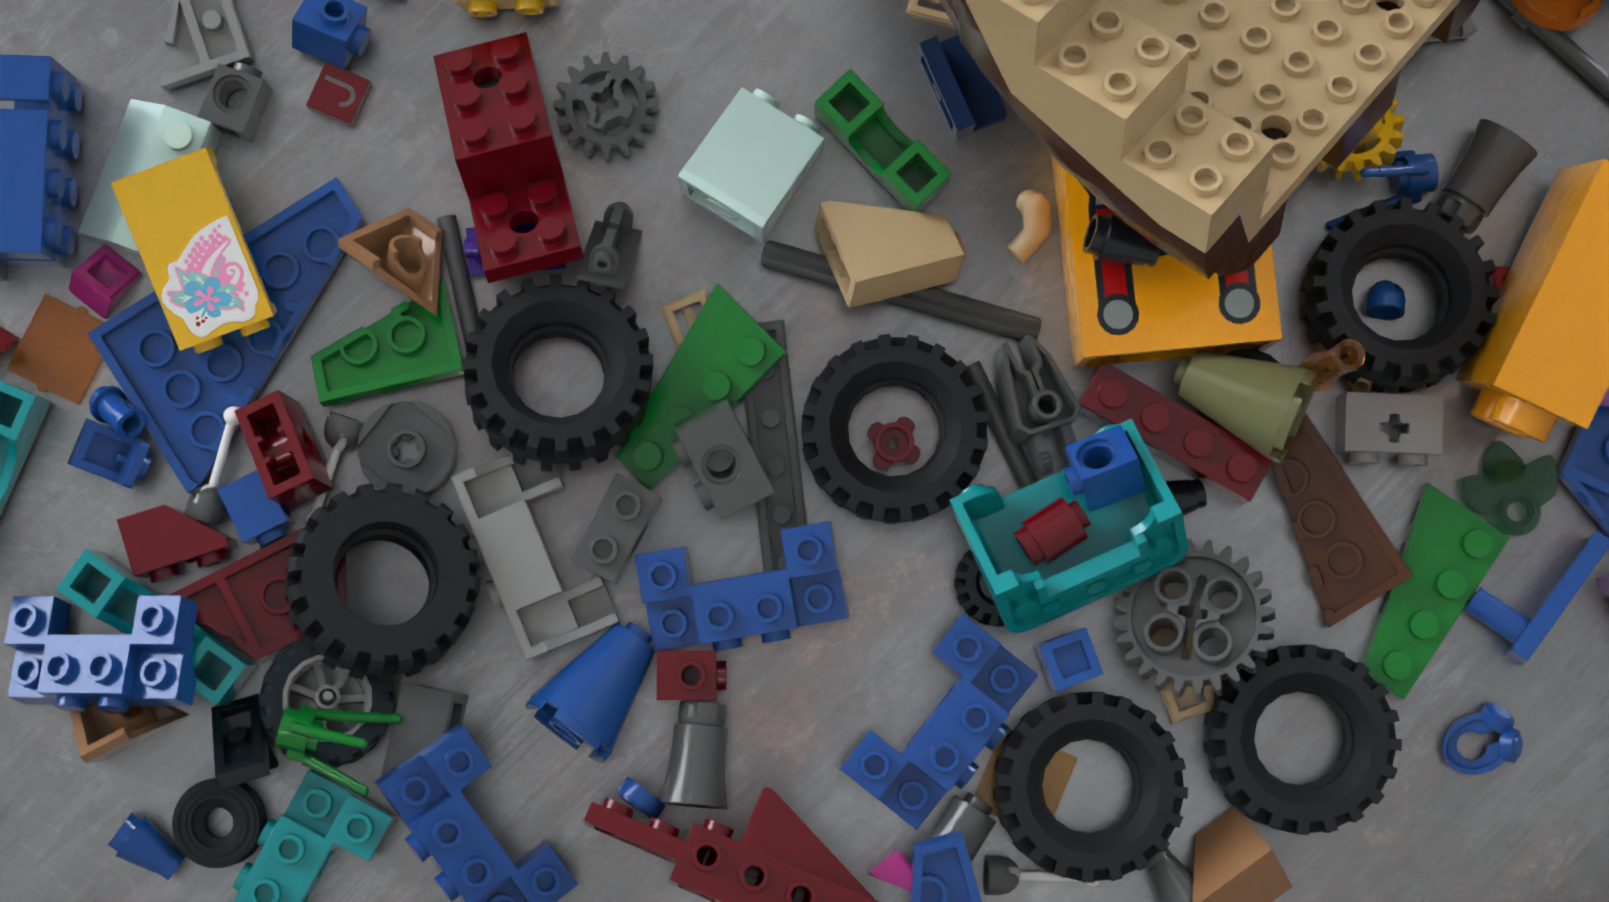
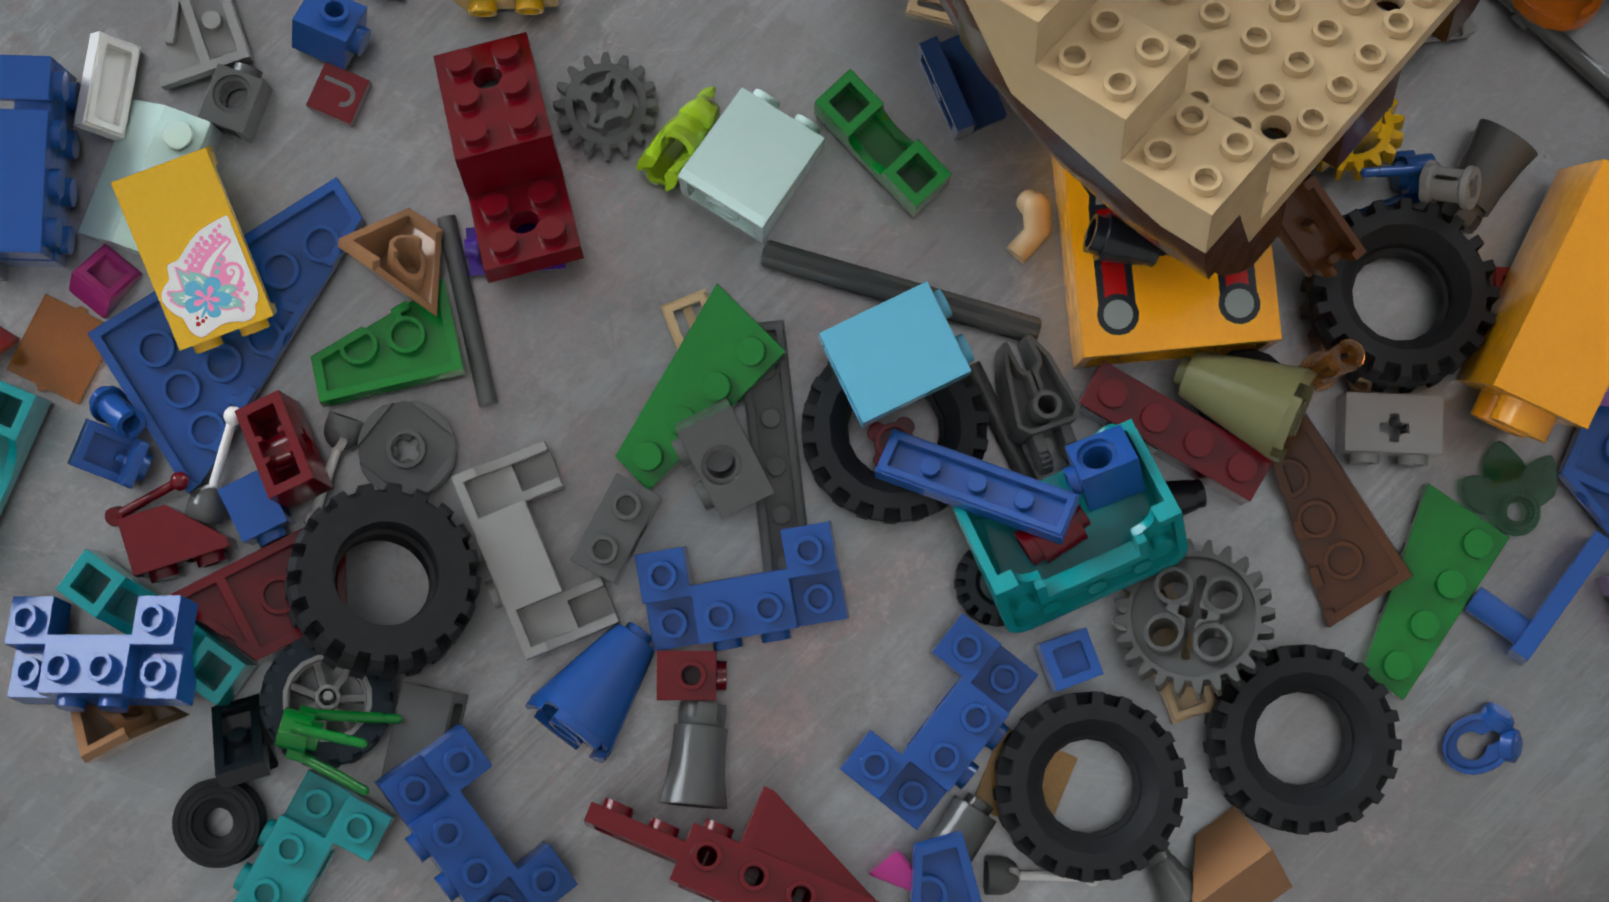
blue cone [108,812,186,880] -> none
black tyre [463,274,653,472] -> none
dark grey hinge [575,202,642,289] -> none
blue tile [617,776,666,820] -> none
tan slope [814,201,966,309] -> none
blue hinge [1365,280,1406,320] -> none
none -> white tile [73,31,141,141]
none -> dark red hinge [105,472,190,527]
none -> lime animal [636,86,720,192]
none -> medium azure brick [818,281,974,428]
none -> blue tile [874,429,1080,545]
none -> reddish brown hinge [1278,173,1367,278]
none -> light grey bush [1418,160,1482,211]

